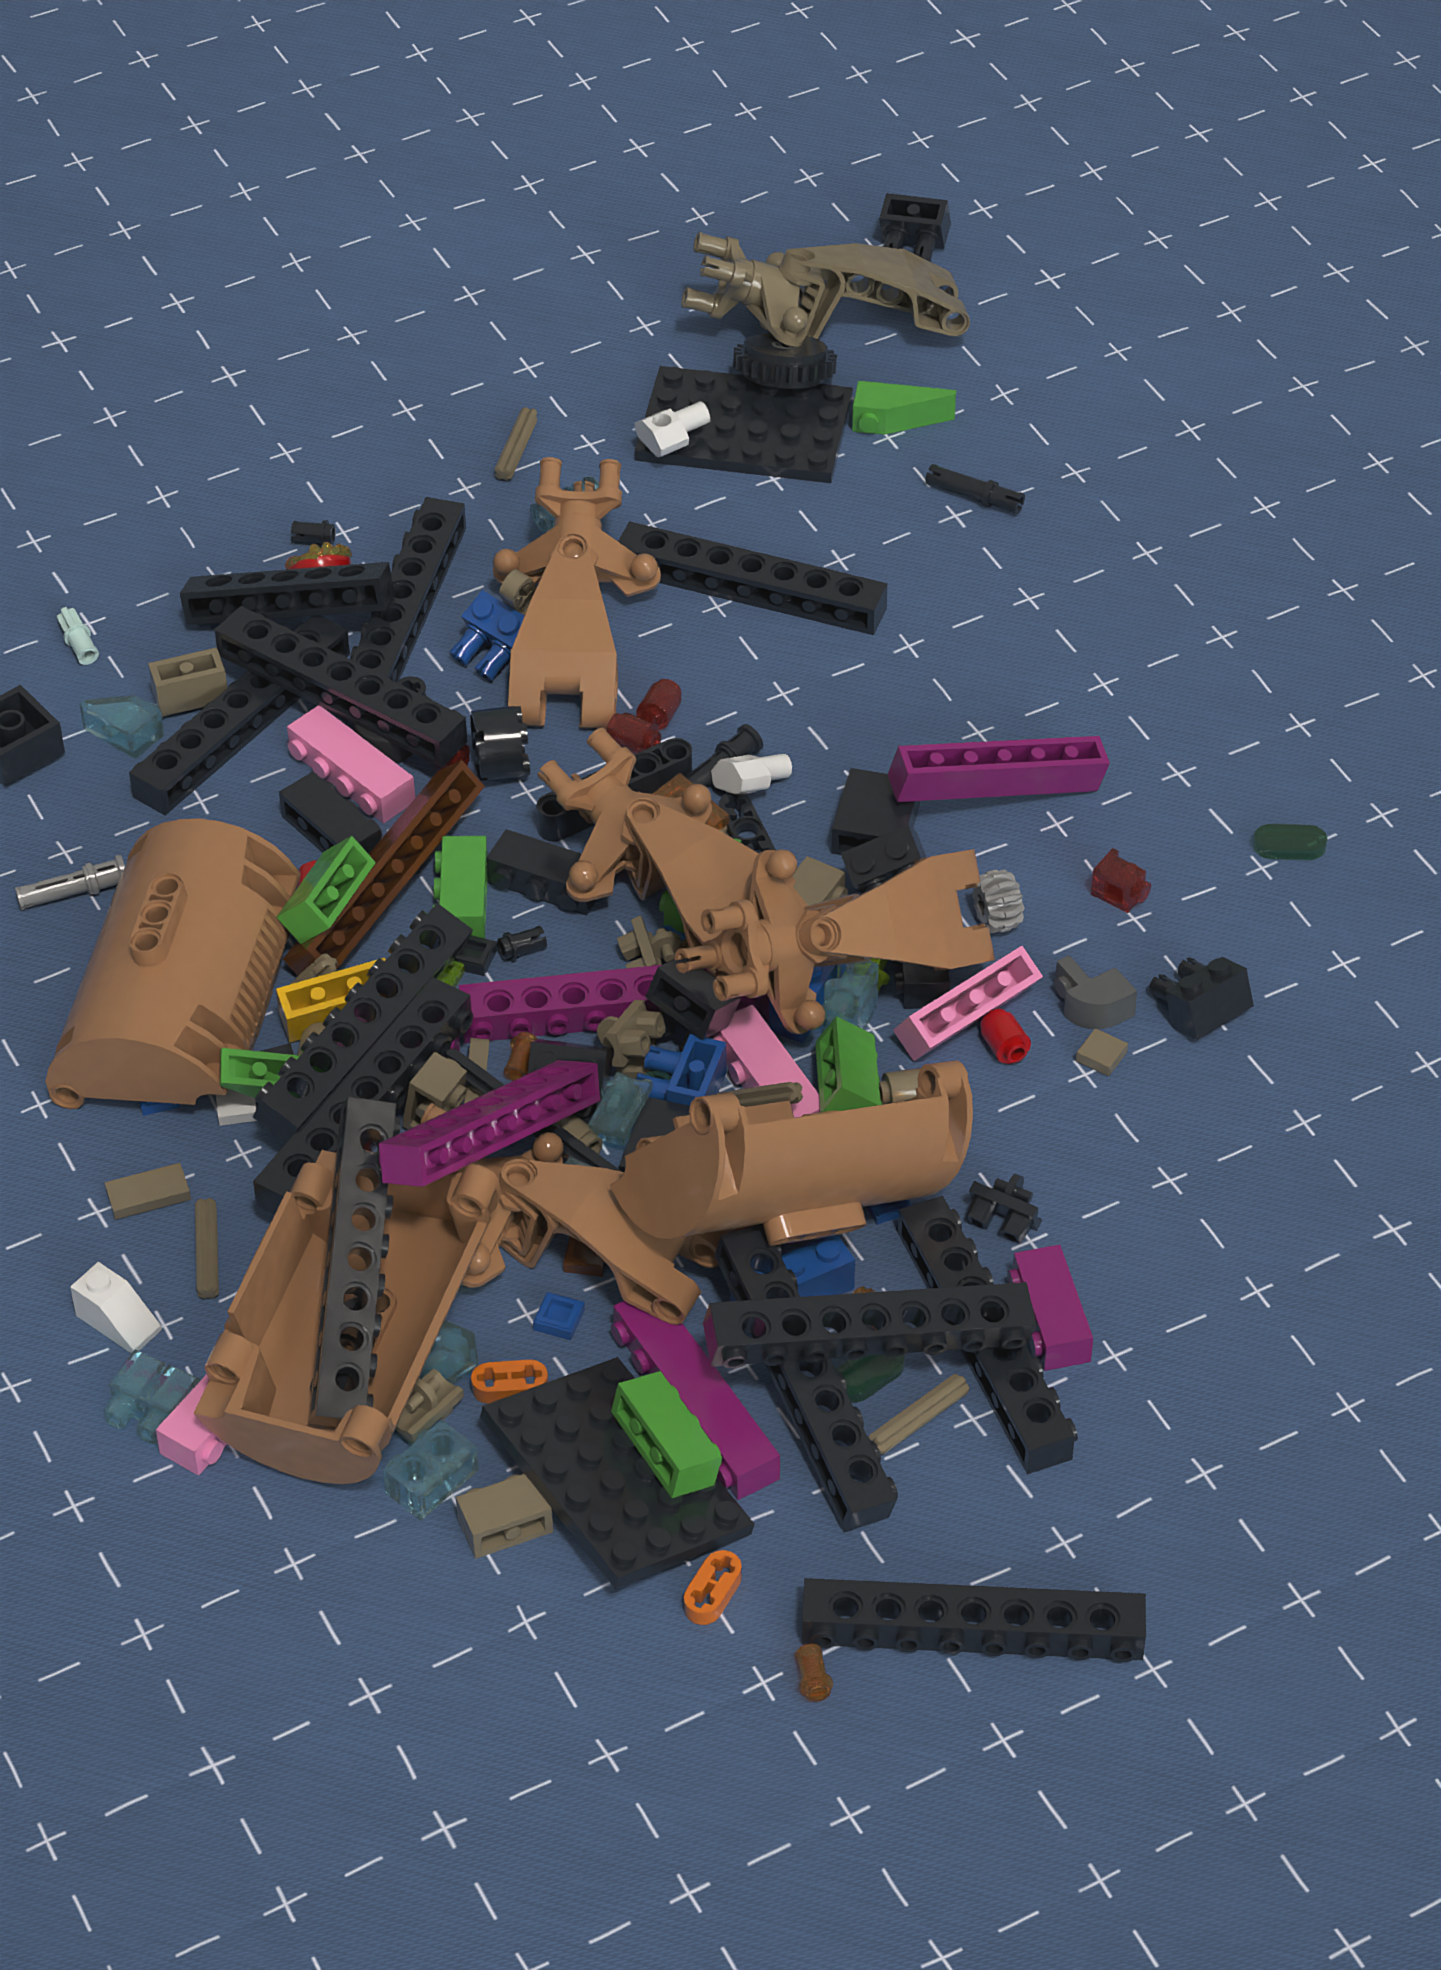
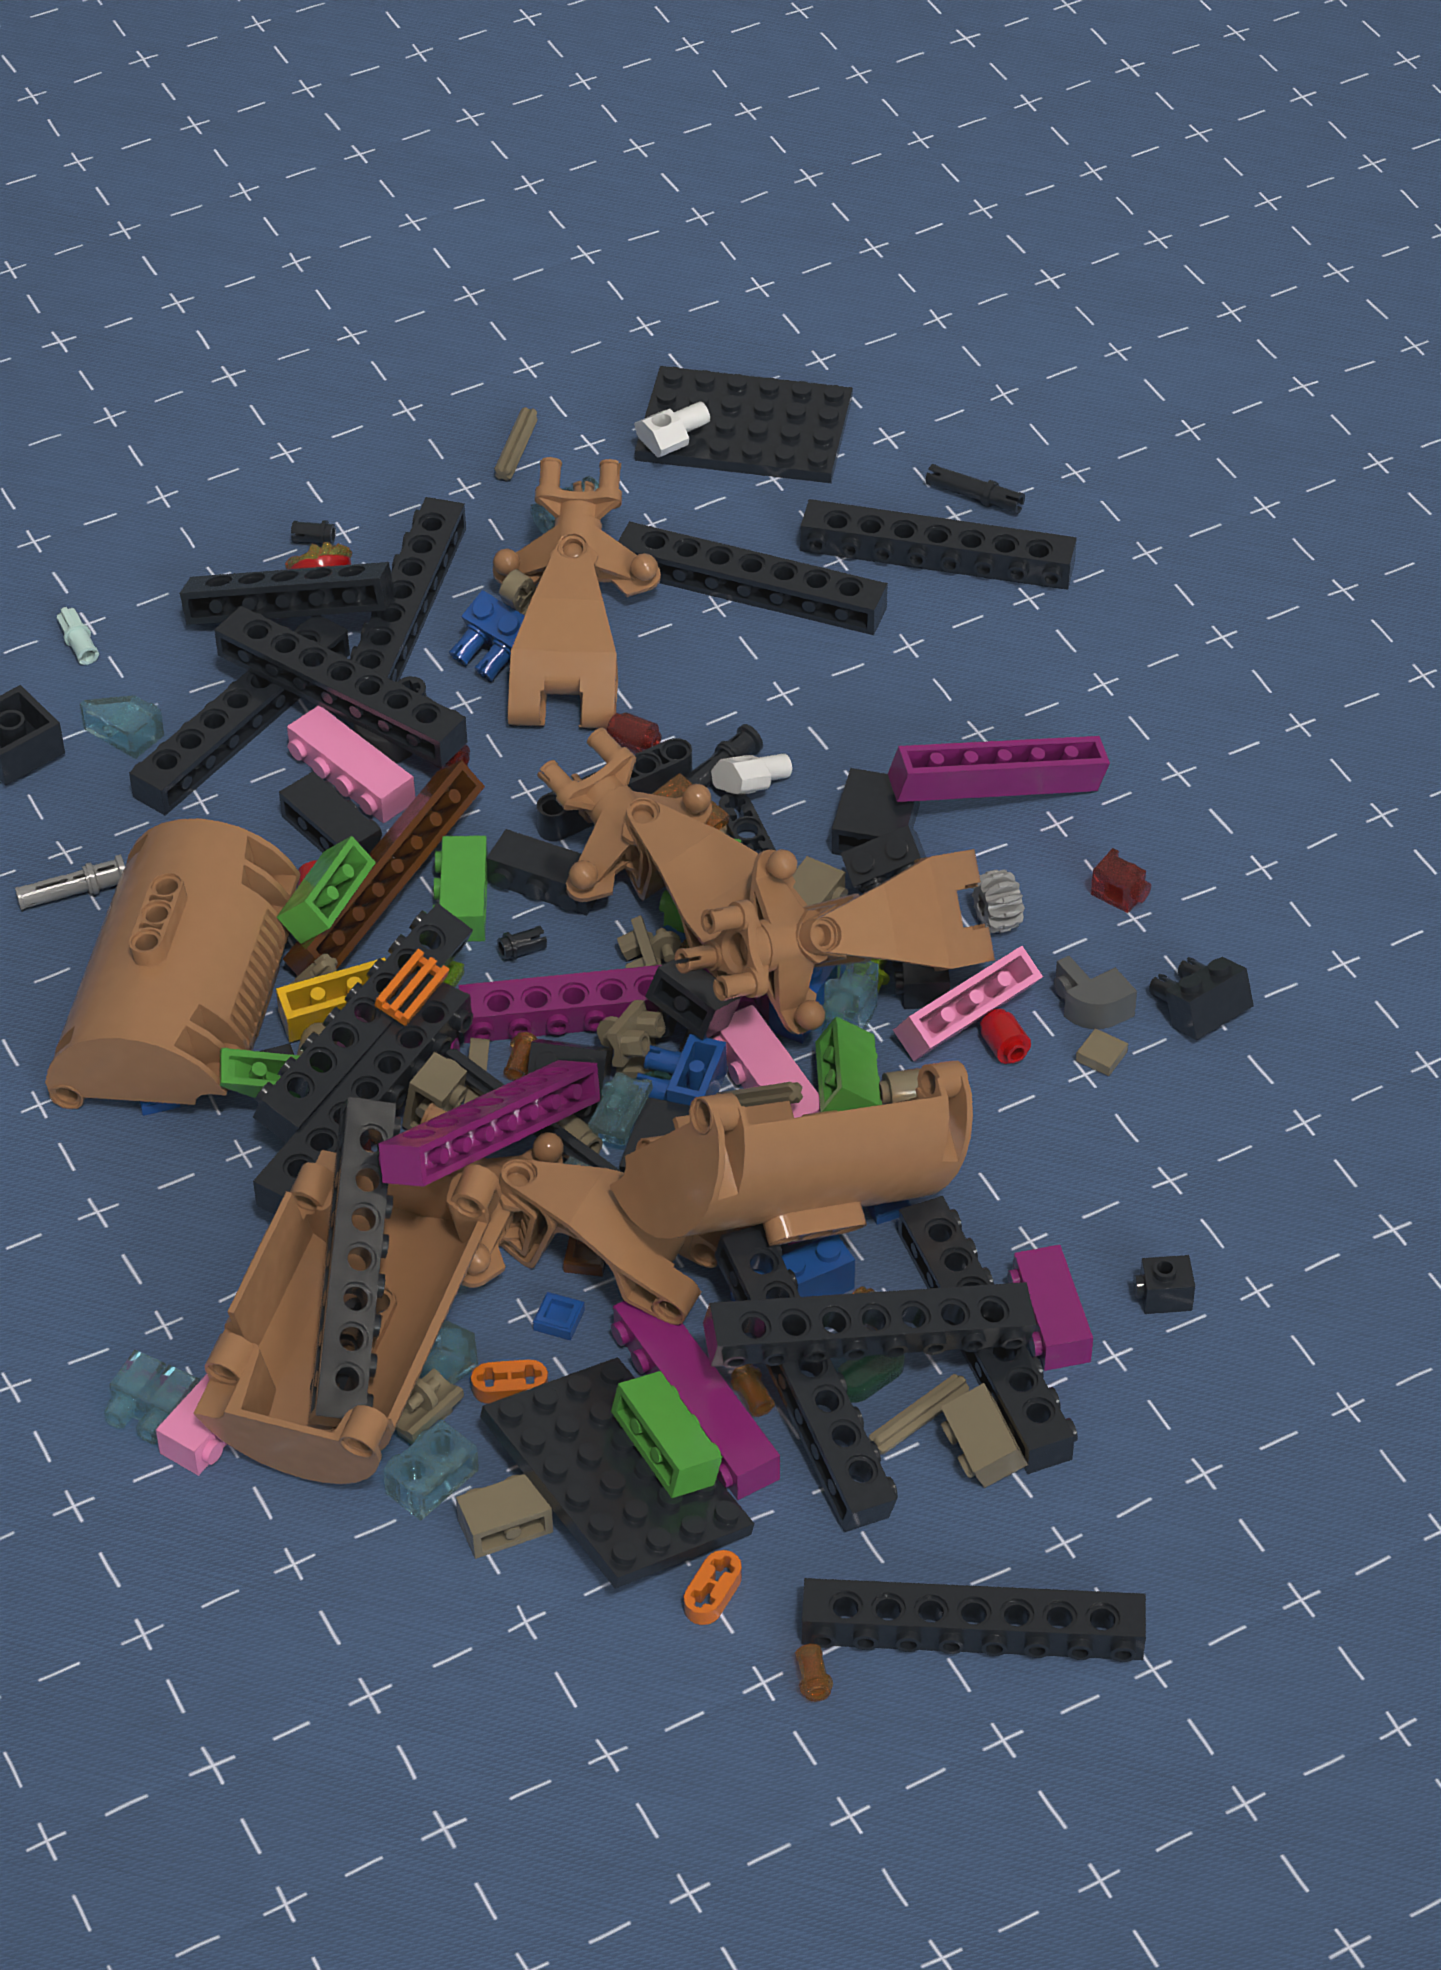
white slope [70,1262,162,1355] -> none
dark tan tile [104,1163,191,1220] -> none
dark tan brick [148,647,227,717] -> none
dark tan axle [195,1198,219,1299] -> none
white tile [216,1090,257,1126] -> none
black tile [449,935,497,976] -> none
black brick [470,706,530,781] -> none
clear red brick [636,679,682,730] -> none
dark tan piece [681,232,970,347] -> none
black gear [733,333,837,389] -> none
bright green slope [852,381,956,435] -> none
black brick [879,193,951,262] -> none
black hips [967,1173,1042,1244] -> none
clear green tile [1253,824,1327,860] -> none
none -> orange tile [374,948,450,1026]
none -> clear orange pin [731,1364,775,1417]
none -> black brick [800,499,1077,590]
none -> dark tan brick [941,1383,1028,1488]
none -> black brick [1133,1255,1195,1314]

